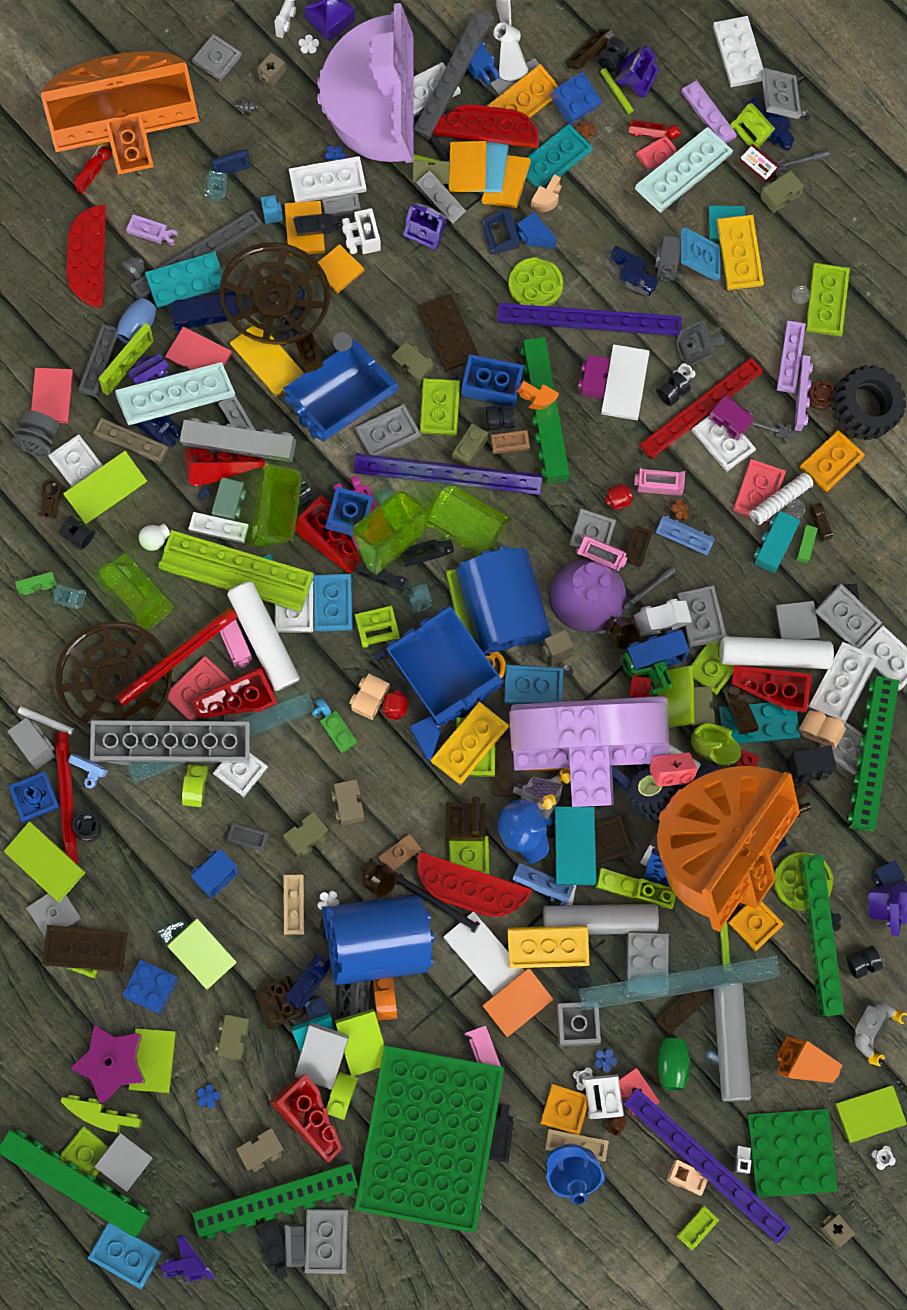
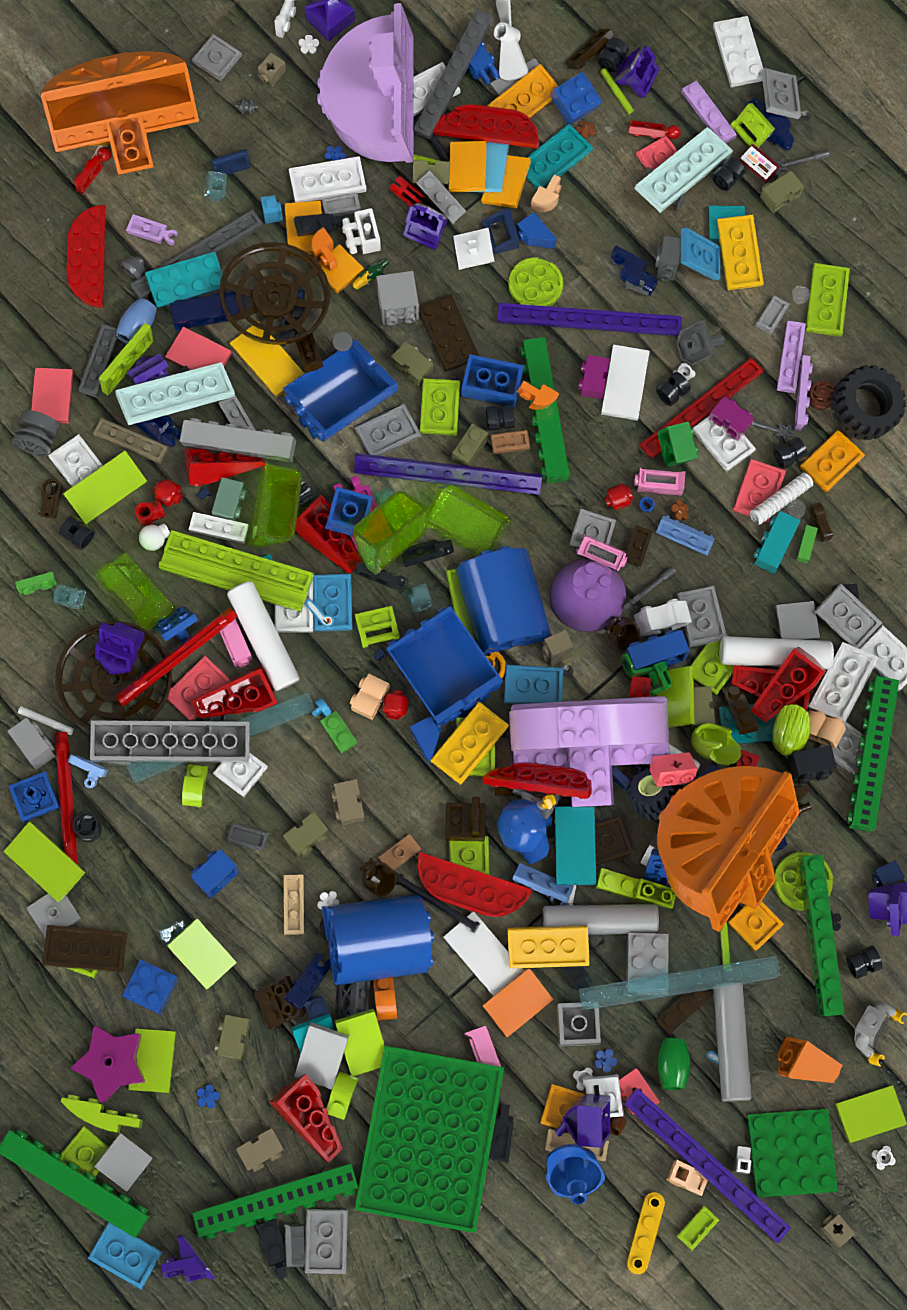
none -> dark purple piece [95,622,144,674]
none -> red piece [135,500,165,526]
none -> red head [153,479,183,507]
none -> blue plate [154,606,198,644]
none -> dark azure sticker [305,599,334,628]
none -> orange brick [312,228,337,271]
none -> dark green piece [353,258,390,289]
none -> light grey brick [376,271,419,326]
none -> red arm [390,176,425,206]
none -> white piece [453,228,495,270]
none -> red plate [482,762,592,799]
none -> dark purple piece [555,1094,610,1148]
none -> yellow plate [627,1192,665,1274]
none -> blue hinge [639,497,655,513]
none -> green brick [657,422,698,468]
none -> black wheel [711,157,746,191]
none -> red wedge [751,647,826,722]
none -> light grey tile [755,295,790,335]
none -> lime hair [772,704,811,756]
none -> black wheel [773,437,808,469]

